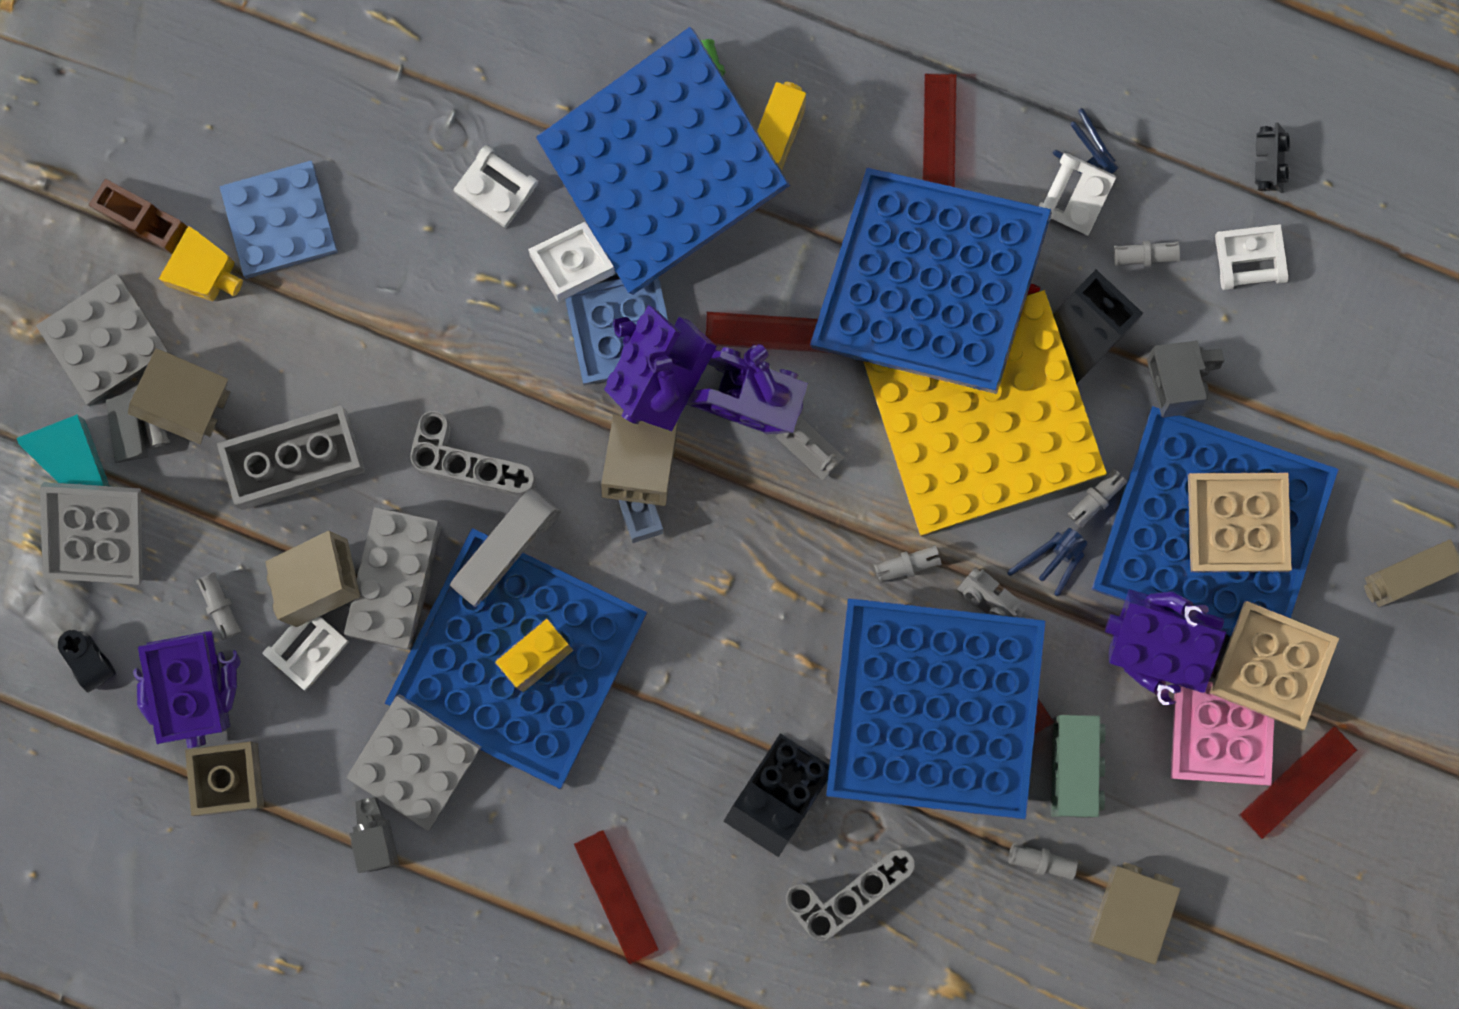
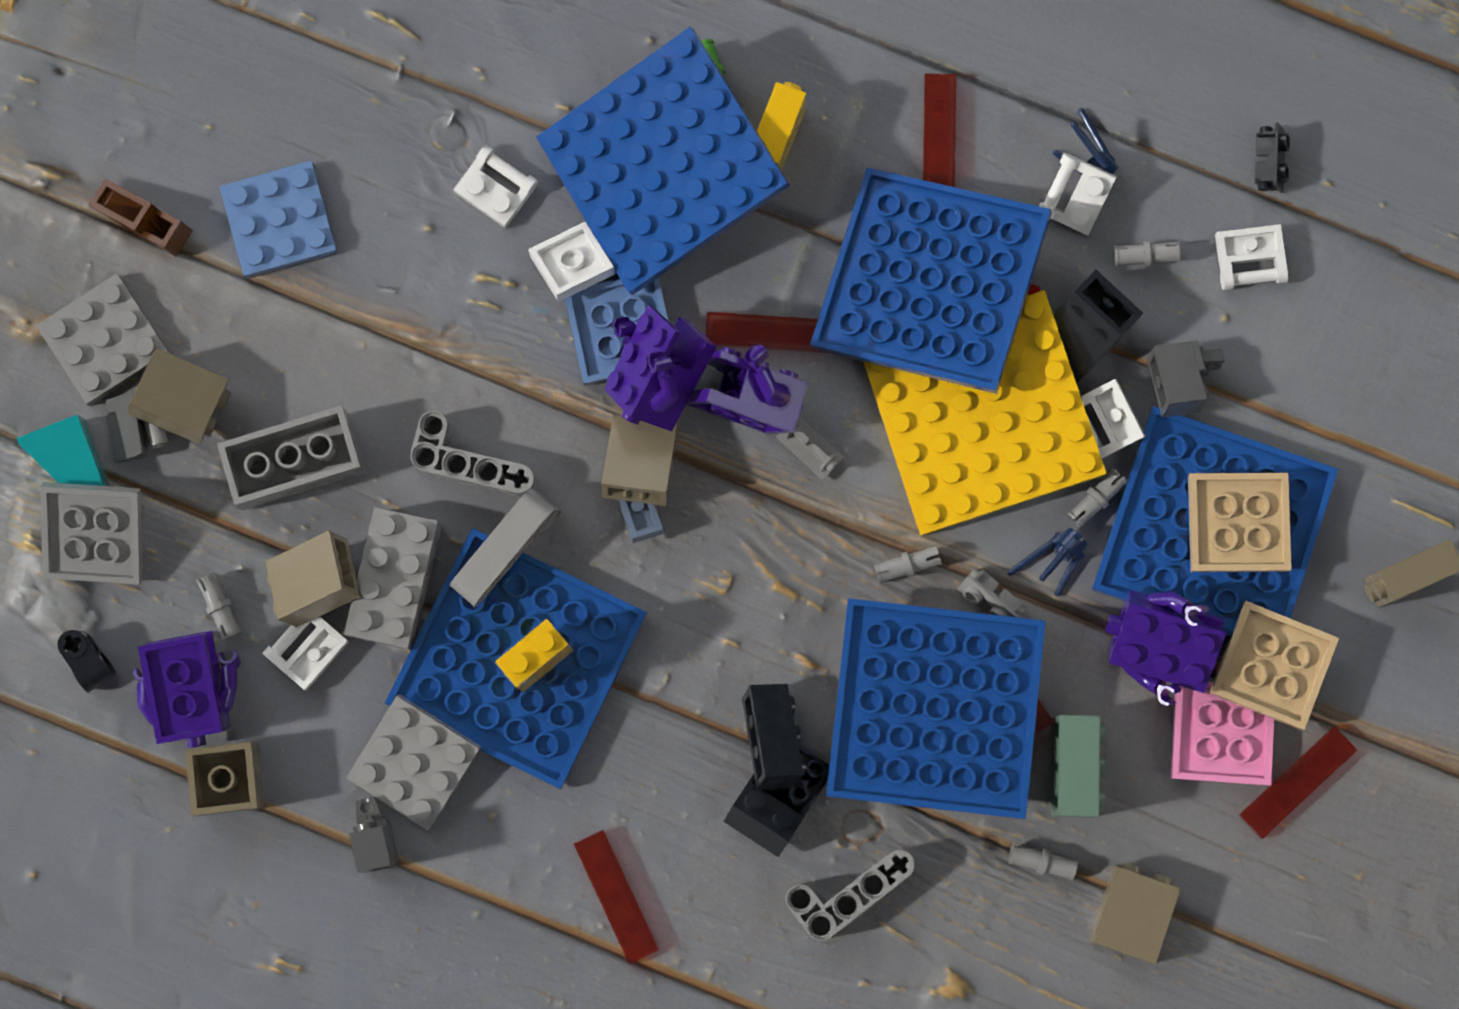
yellow torso [159,226,243,301] -> none
none -> black brick [742,684,806,789]
none -> white plate [1081,379,1146,459]

